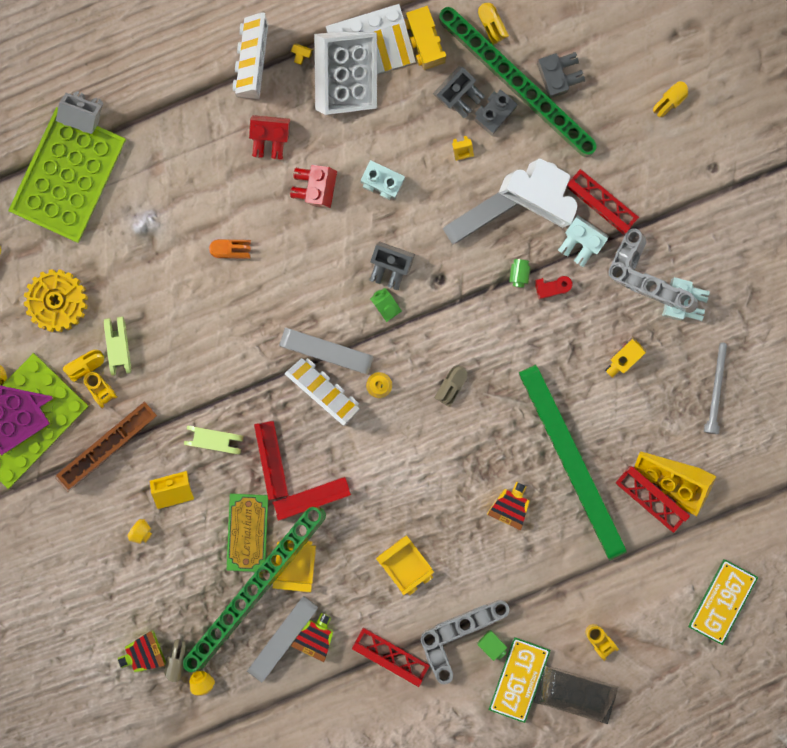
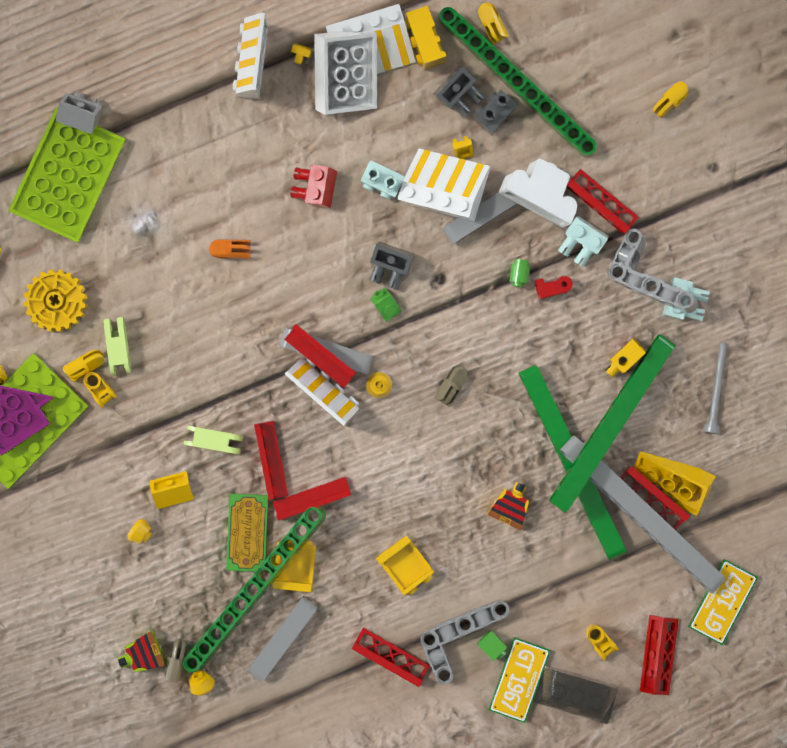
dark orange slope [55,401,157,493] -> none
red brick [249,115,290,159] -> none
torso [291,613,334,662] -> none
dark grey brick [537,52,585,99] -> none
none -> red fence [284,324,356,388]
none -> white slope [398,148,491,222]
none -> green beam [549,334,676,513]
none -> light grey beam [560,436,726,594]
none -> red fence [640,615,679,695]

